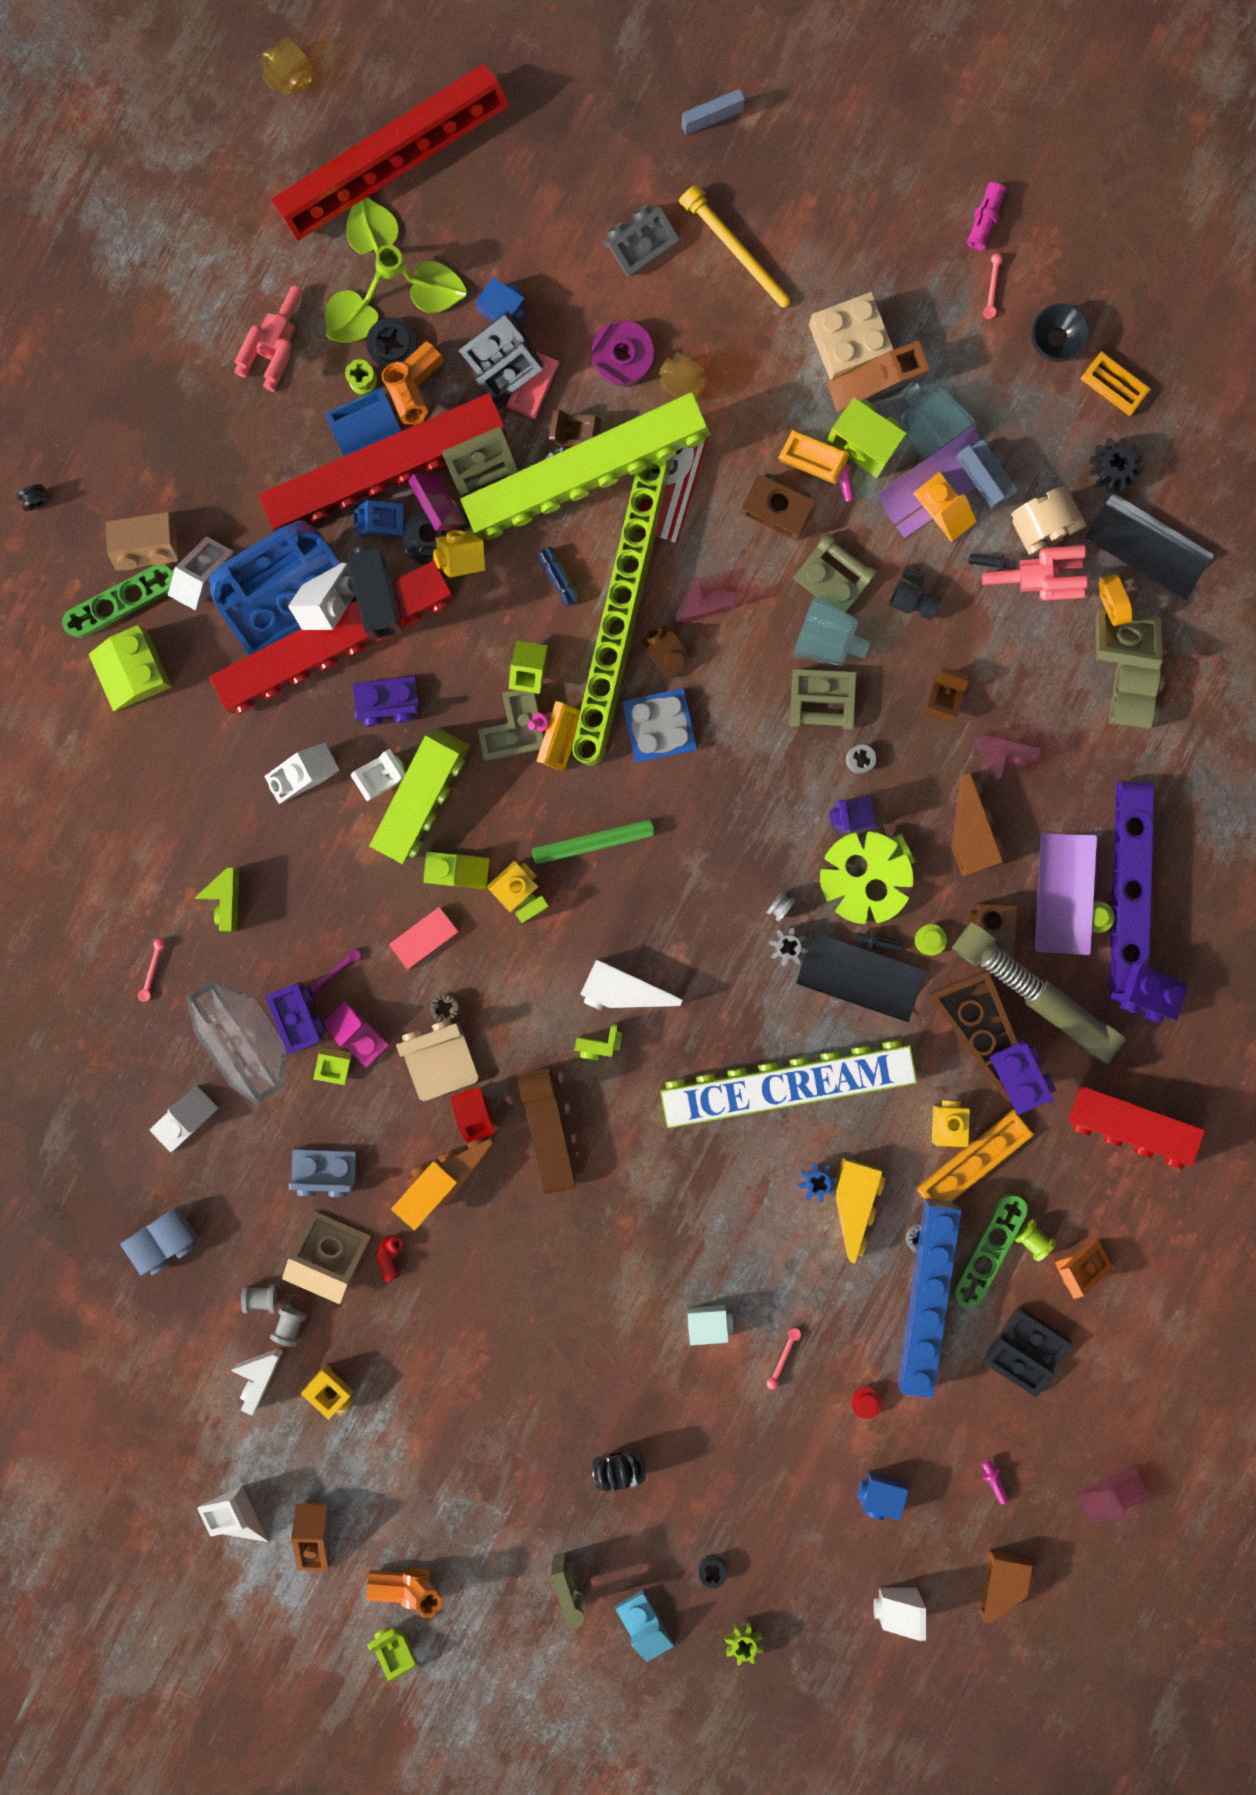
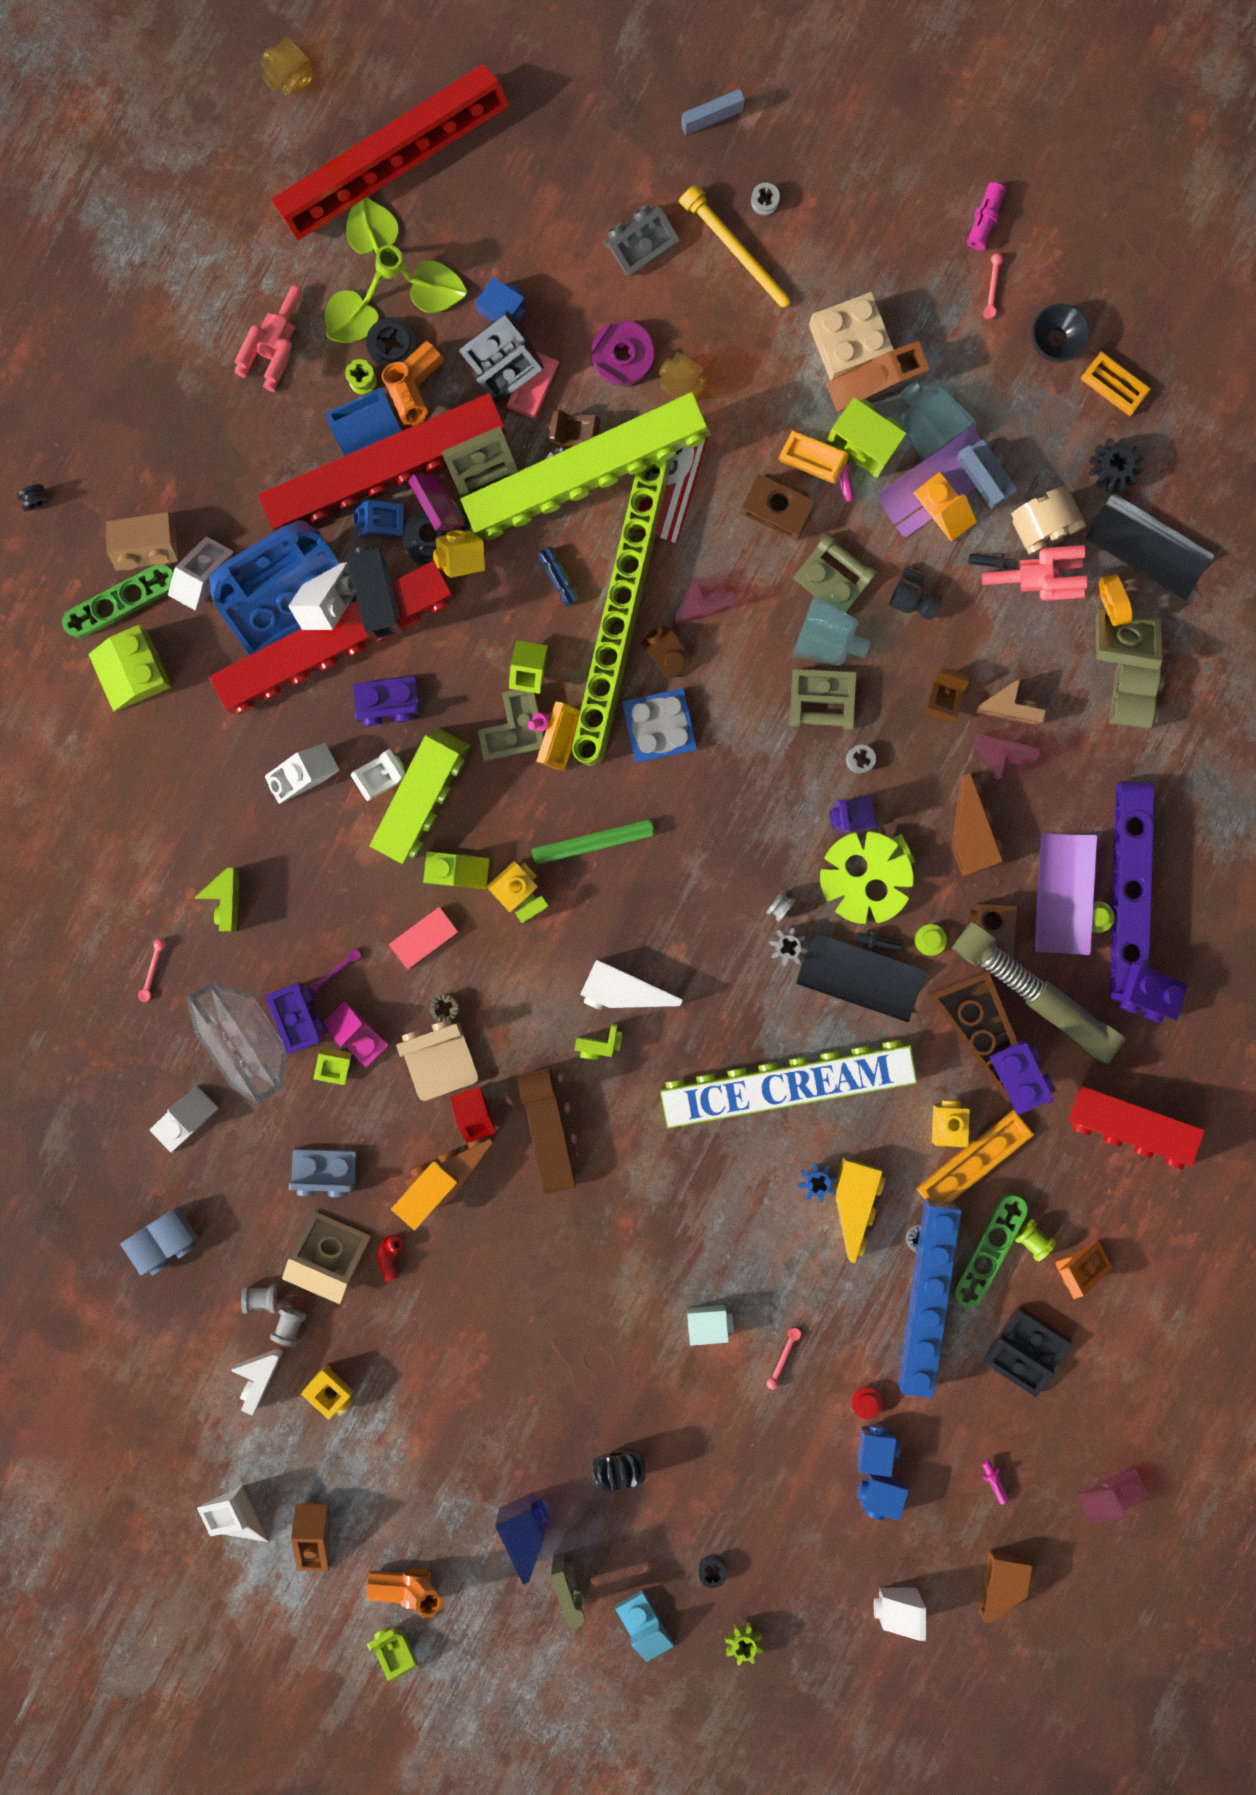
none -> clear blue slope [495,1492,549,1585]
none -> light grey bush [751,183,780,216]
none -> blue brick [857,1424,900,1477]
none -> medium nougat slope [976,679,1046,726]

